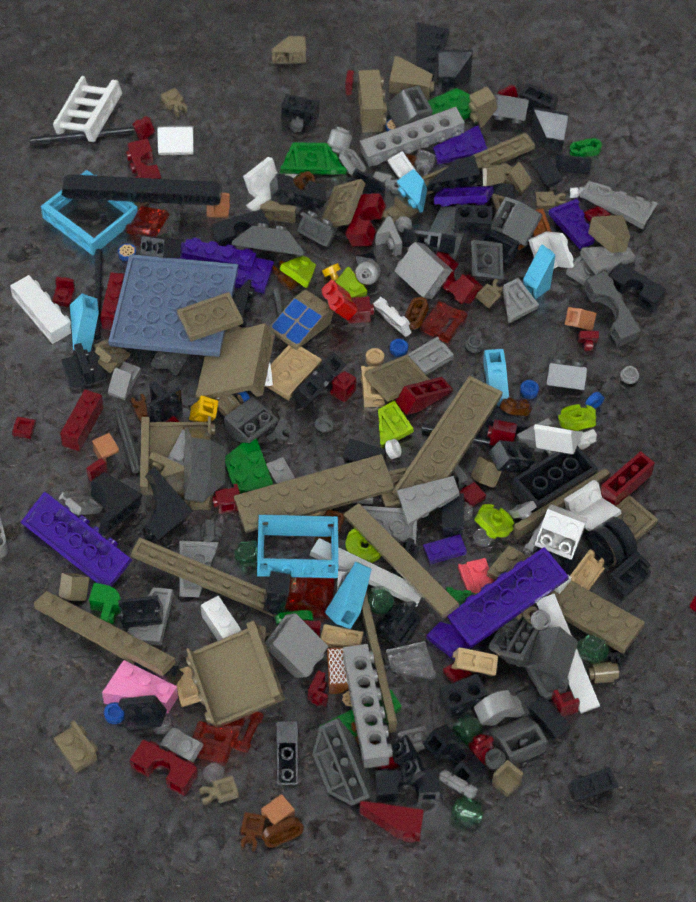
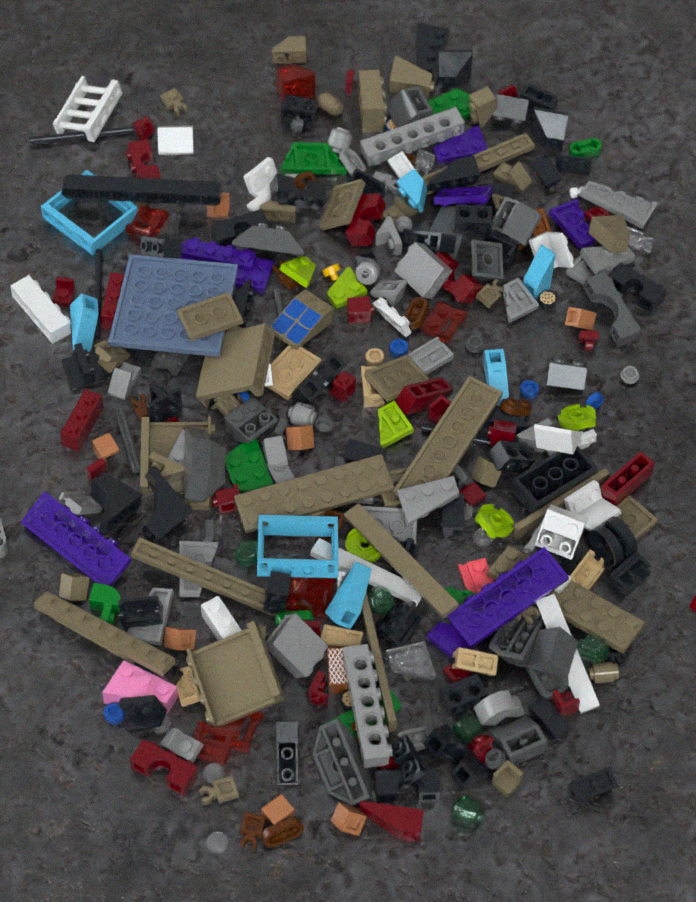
dark red tile [12,416,36,439] -> none
dark tan bracket [54,721,98,773] -> none
tile [118,243,136,262] -> none
yellow brick [189,395,218,422] -> none
dark grey bracket [297,210,338,247] -> none
red brick [322,280,357,320] -> none
white tile [385,439,401,459] -> none
dark purple plate [423,535,467,565] -> none
light grey axle [439,770,477,799] -> none
dark tan slope [483,162,505,186] -> none
light grey plate [508,501,537,519] -> none
light grey plate [531,610,551,630] -> none
dark tan plate [535,192,567,210] -> none
none -> nougat panel [164,627,196,650]
none -> clear plate [207,832,228,853]
none -> light grey slope [261,436,288,468]
none -> clear red slope [276,64,316,102]
none -> nougat panel [286,425,314,450]
none -> light grey head [288,402,317,426]
none -> dark tan brick [318,92,343,116]
none -> nougat panel [331,802,367,836]
none -> light grey slope [370,280,407,307]
none -> dark red panel [428,395,452,425]
none -> tile [538,291,557,309]
none -> clear plate [627,226,655,252]

